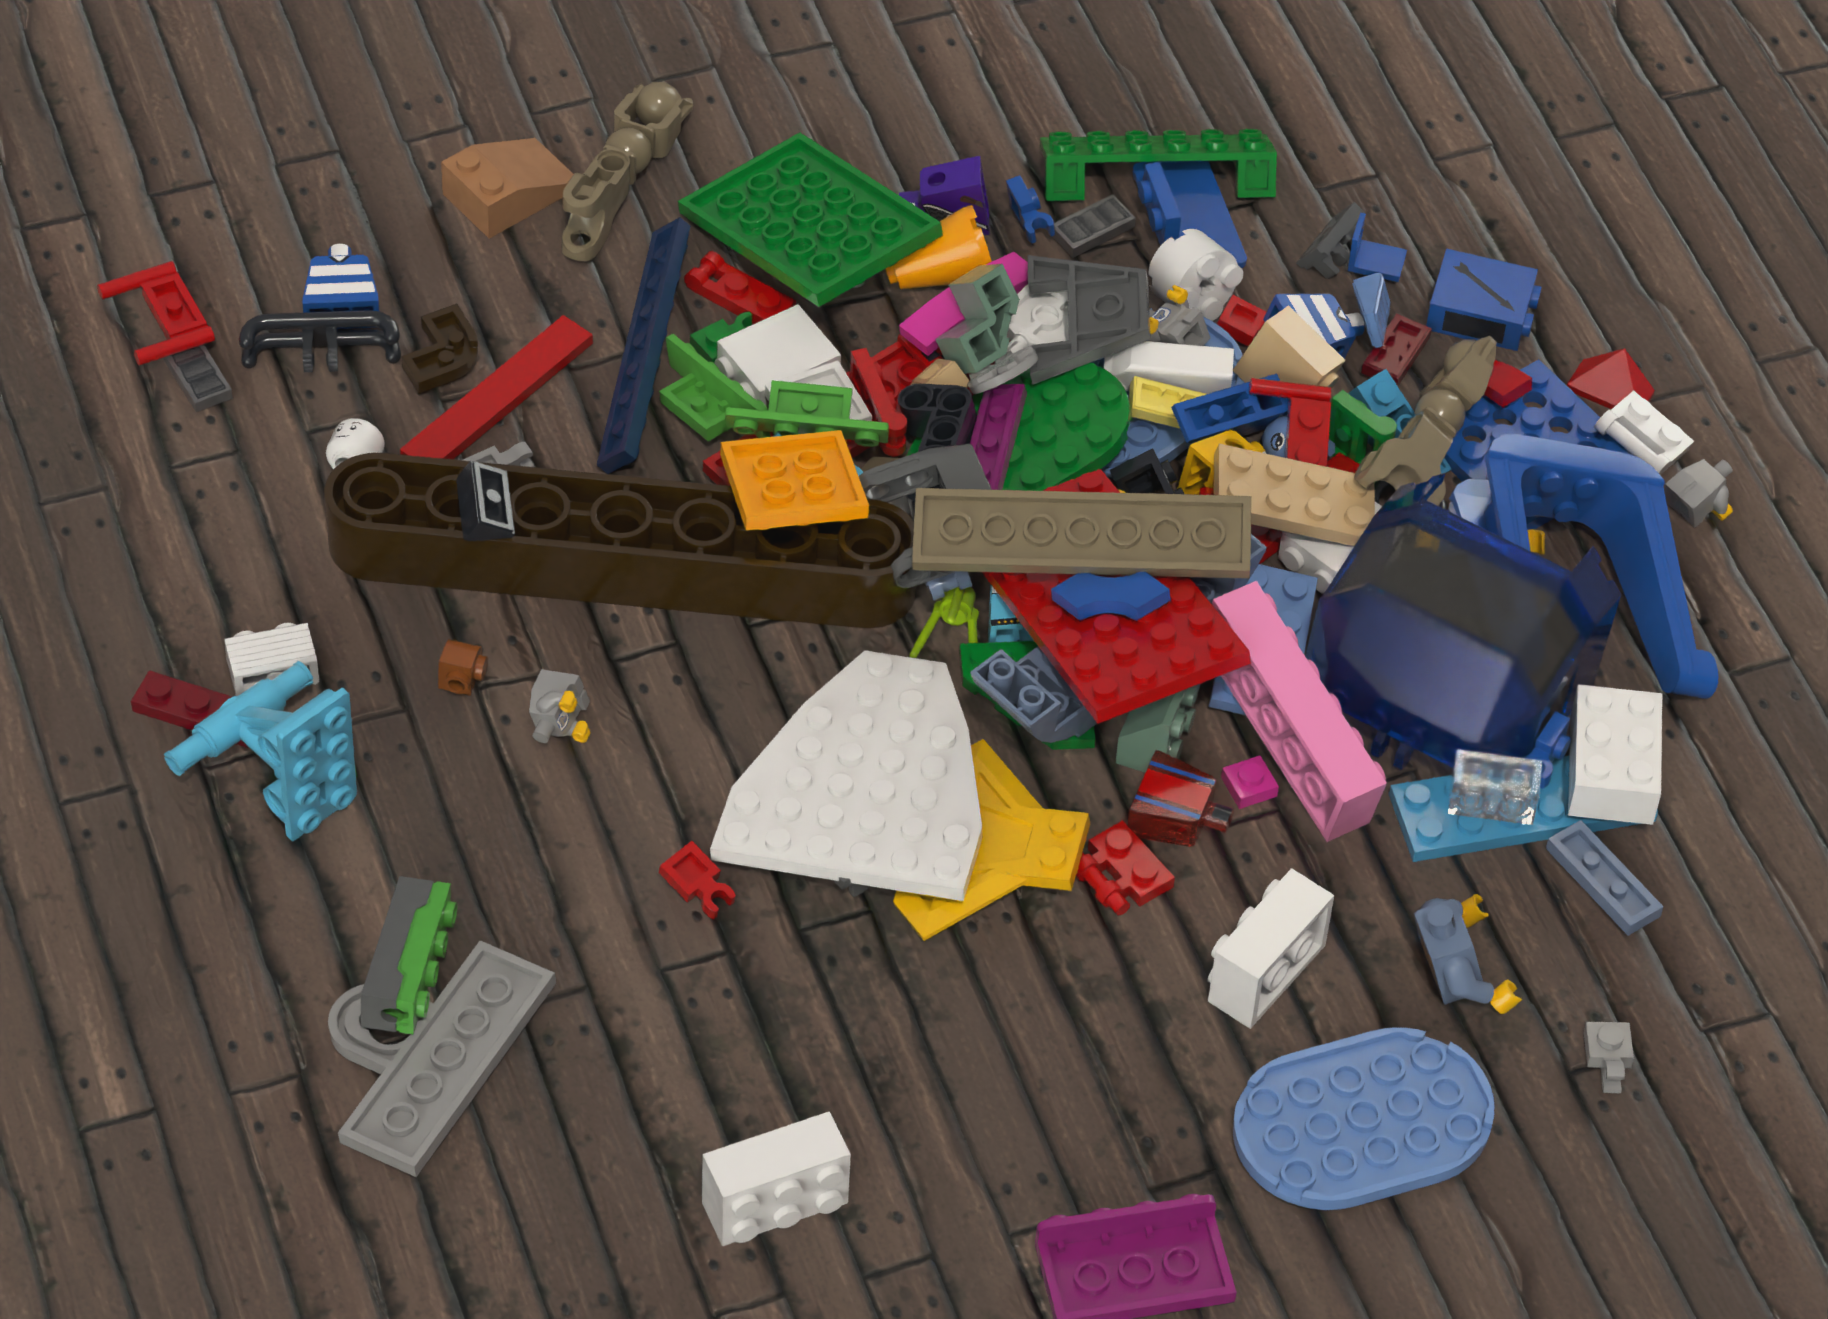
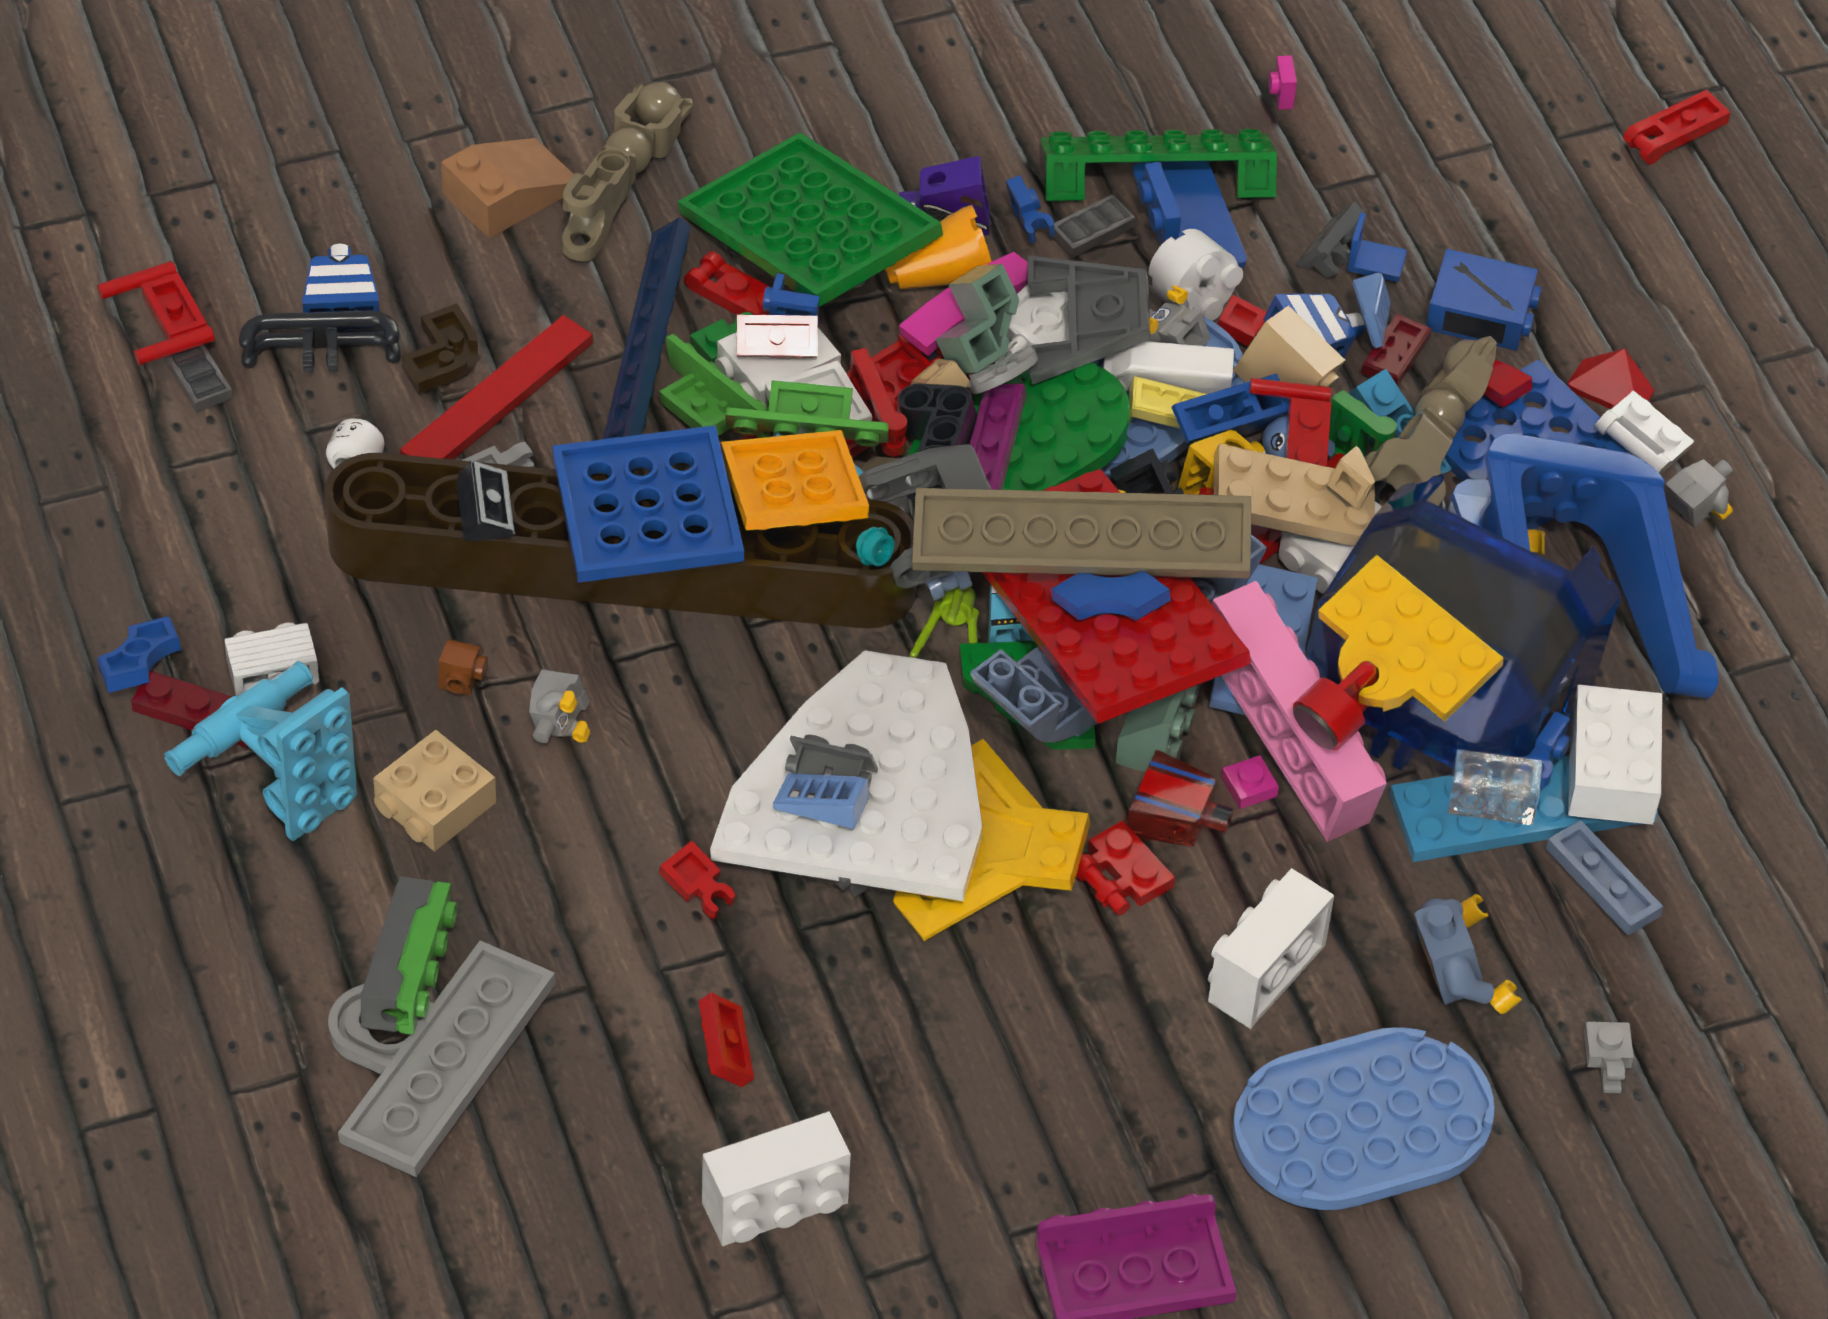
none -> blue tile [97,617,181,693]
none -> tan brick [373,730,496,852]
none -> blue piece [552,425,744,582]
none -> red plate [698,992,754,1087]
none -> plate [737,315,817,358]
none -> blue bracket [763,273,820,328]
none -> medium blue slope [773,773,869,829]
none -> dark grey hinge [785,734,878,789]
none -> teal plate [856,527,895,566]
none -> dark pink plate [1268,55,1297,110]
none -> yellow plate [1293,555,1503,750]
none -> tan slope [1327,446,1375,510]
none -> red plate [1623,90,1731,165]

